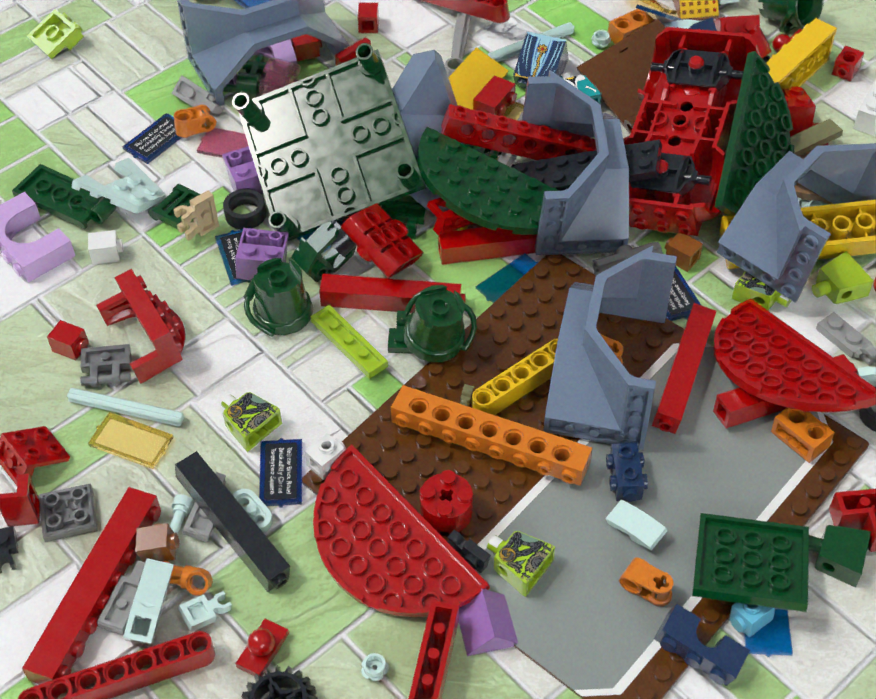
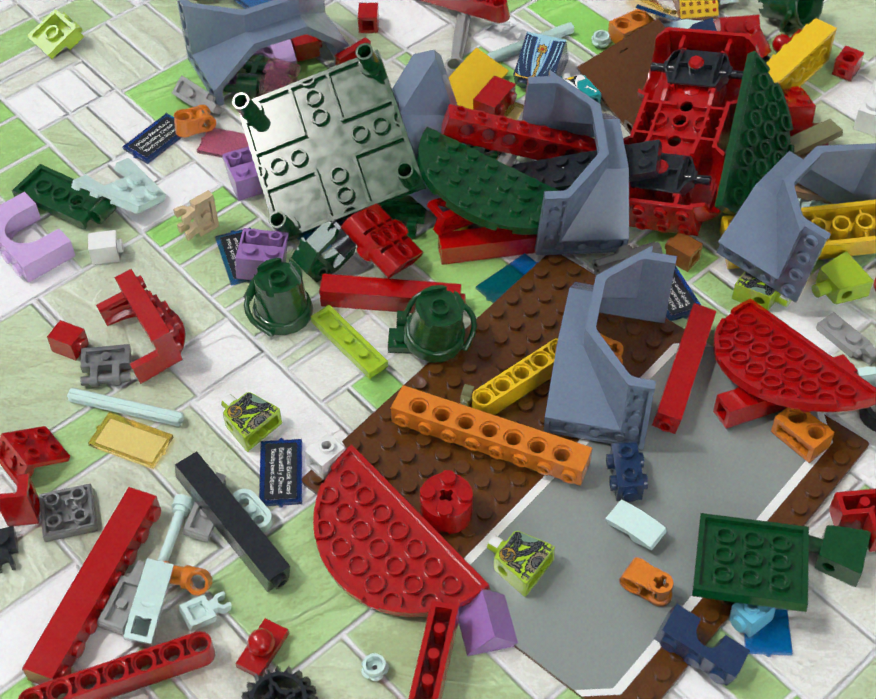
brick [135,523,180,563] -> none
dark green plate [148,184,200,229] -> none
black tyre [223,189,266,230] -> none
black plate [447,530,491,573] -> none

